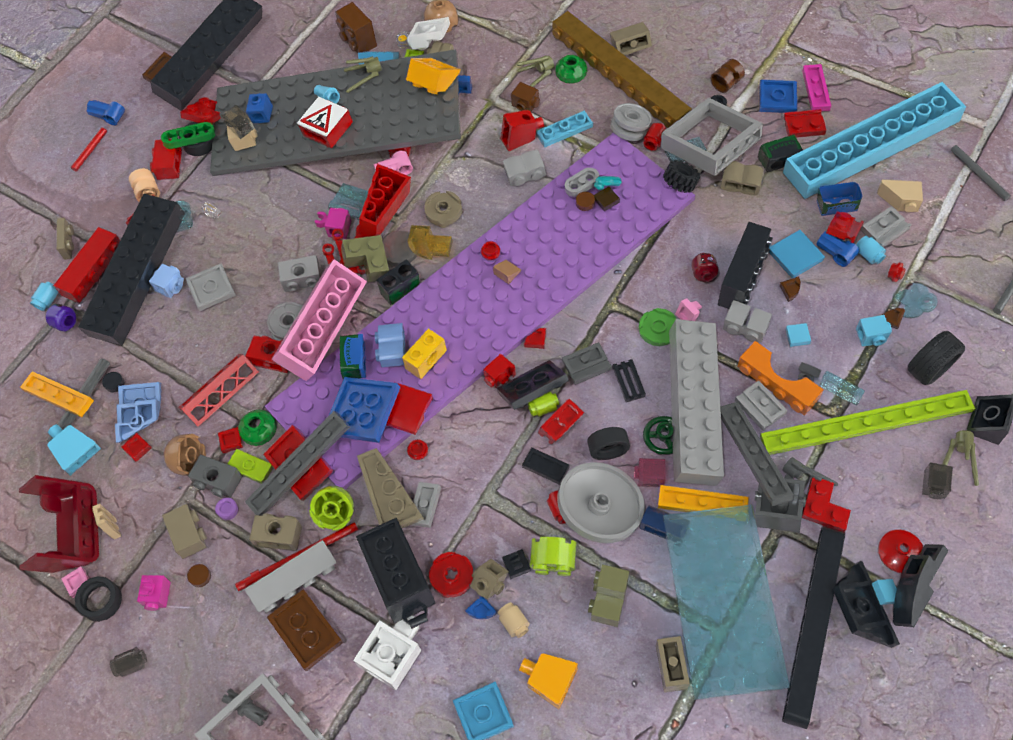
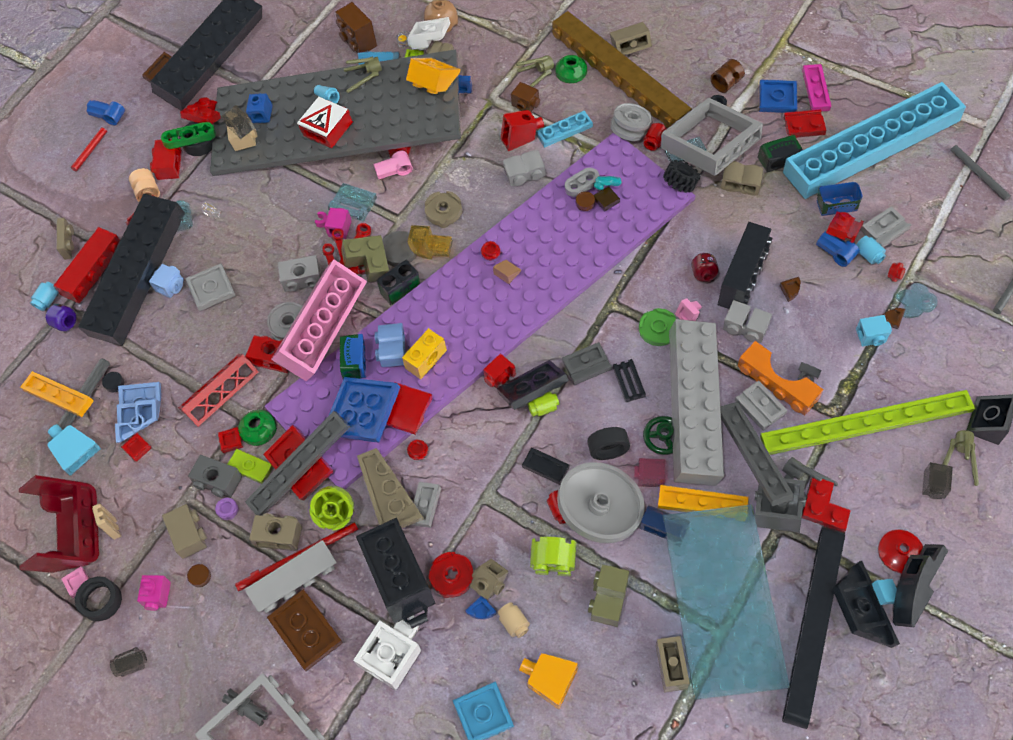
medium nougat cylinder [164,434,206,476] -> none
red wedge [359,163,411,237] -> none
black tile [502,549,531,580] -> none
red tile [524,328,546,349] -> none
red hinge [538,399,584,444] -> none
dark azure tile [769,230,825,278] -> none
medium azure tile [785,323,811,347] -> none
clear light blue tile [819,370,865,405] -> none
tan slope [877,180,923,212] -> none
black tyre [908,331,965,385] -> none

